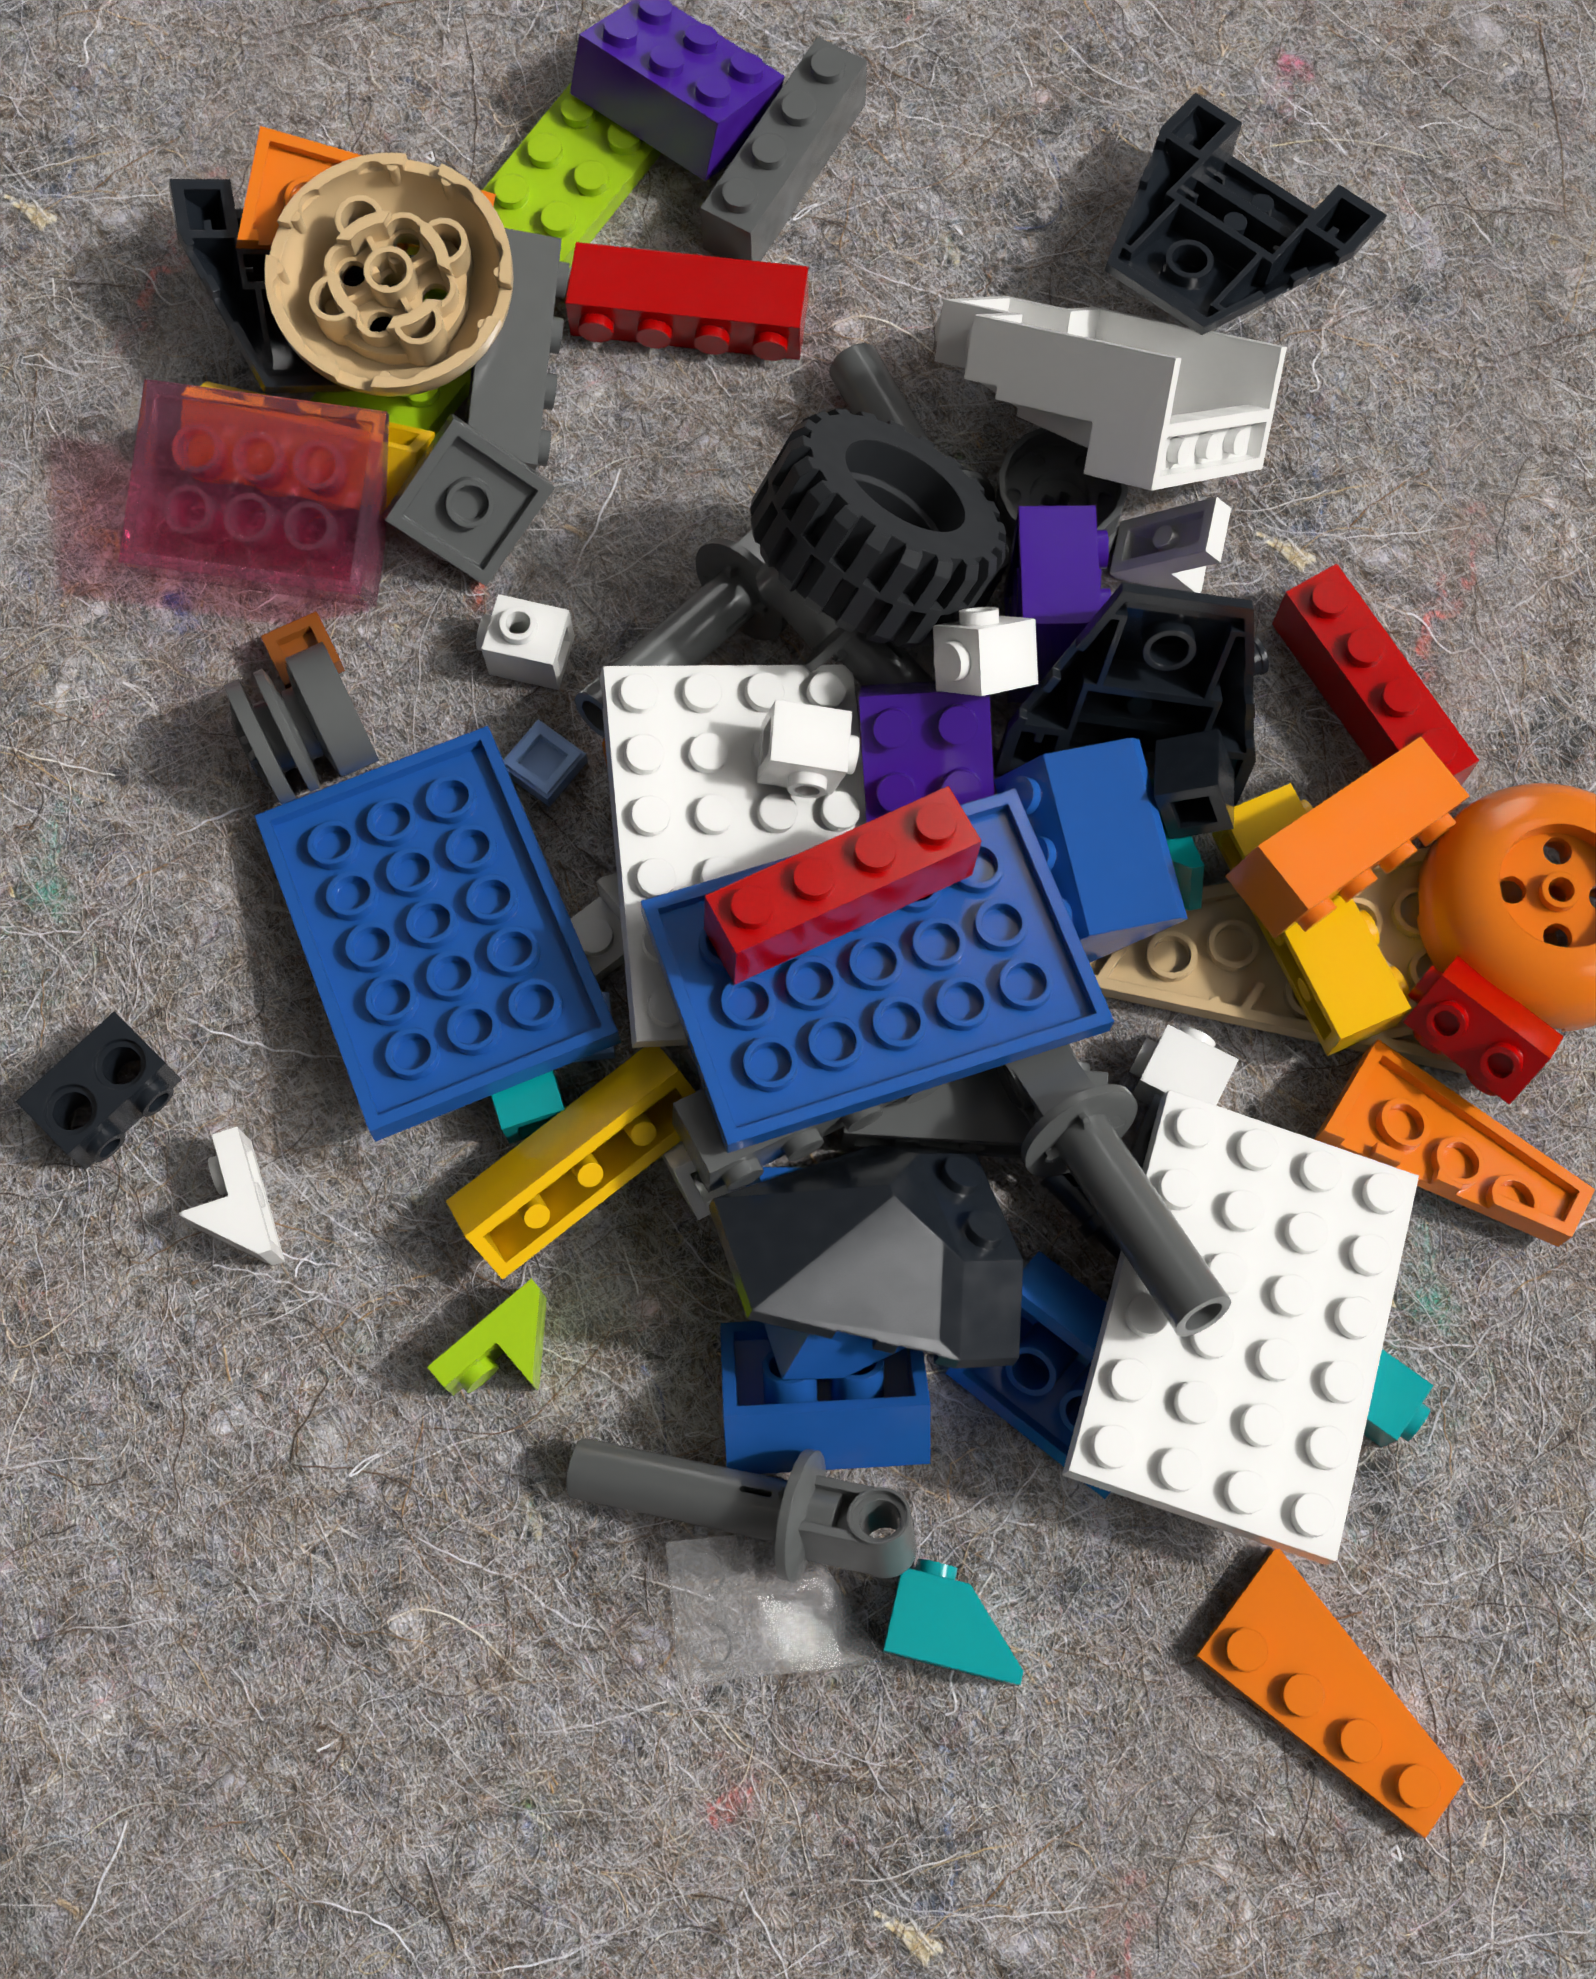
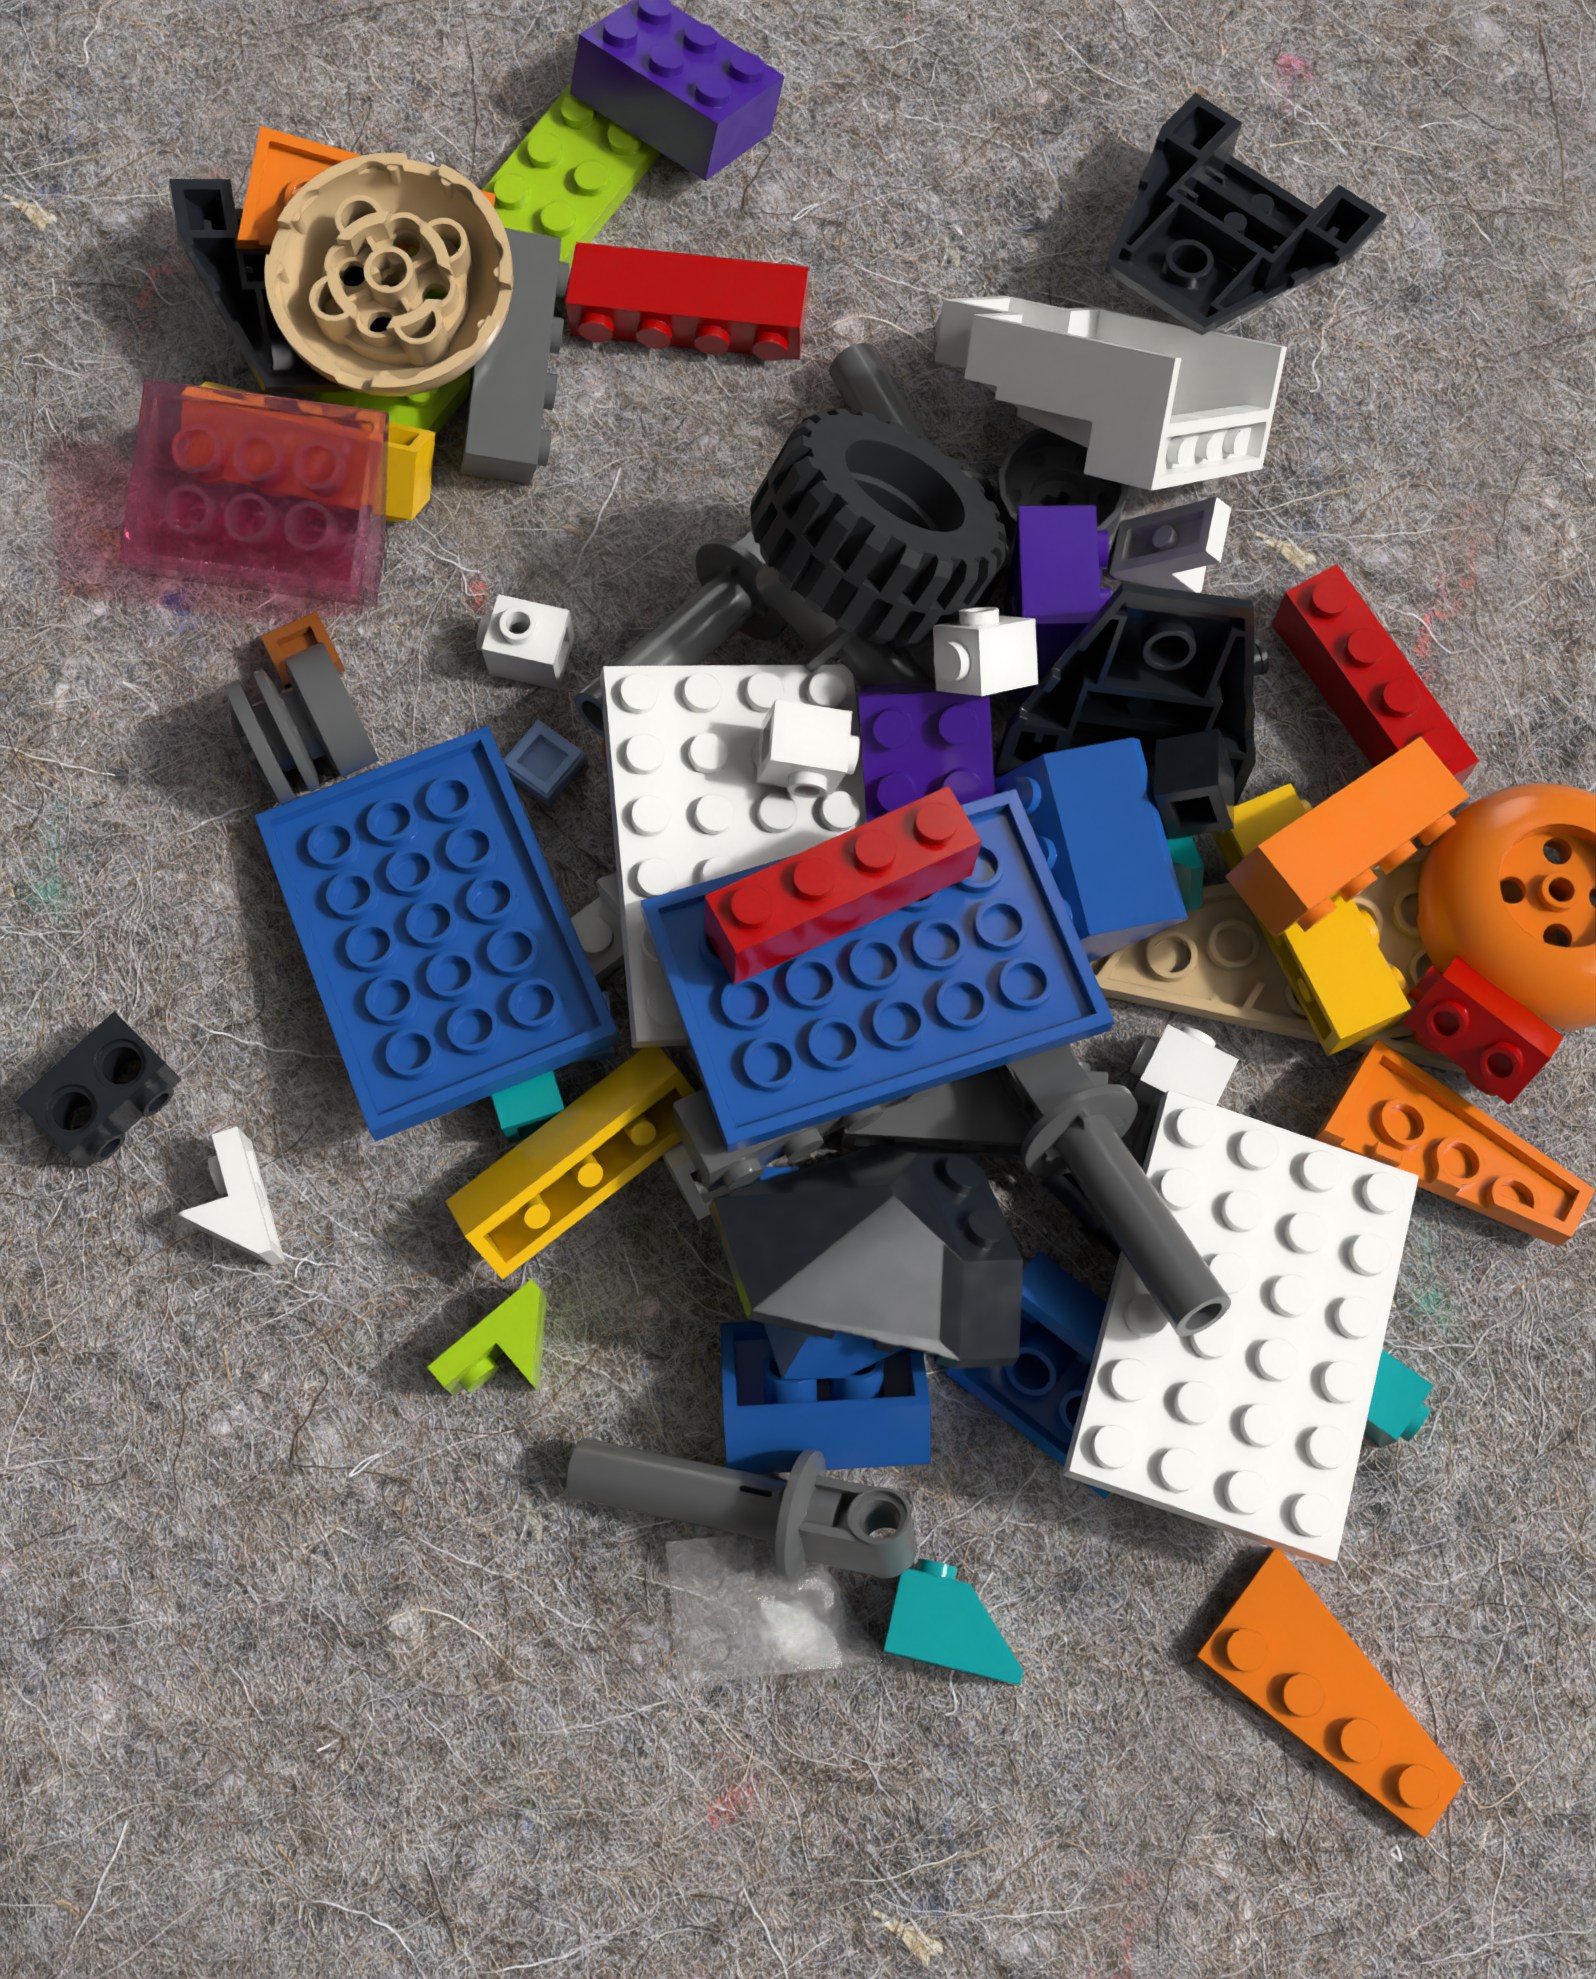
dark grey plate [383,413,555,586] -> none
dark grey brick [700,36,867,261] -> none

